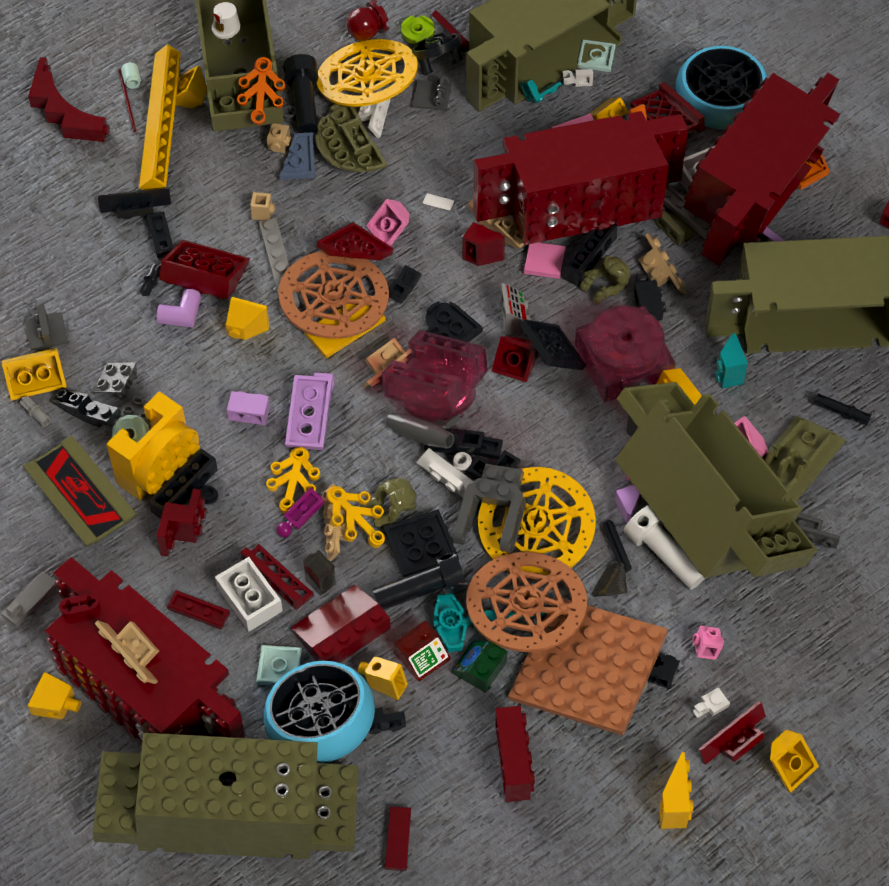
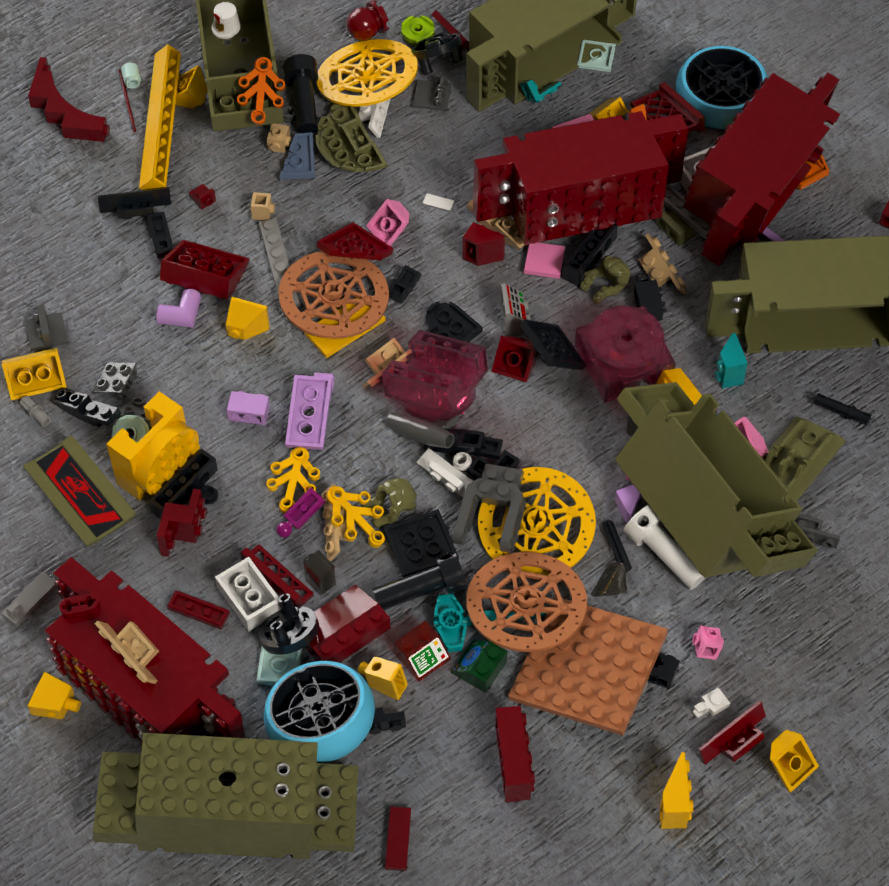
black axle [140,263,161,297] -> none
white plate [563,69,593,87] -> none
none -> dark red bracket [189,184,216,210]
none -> black piece [258,594,319,655]

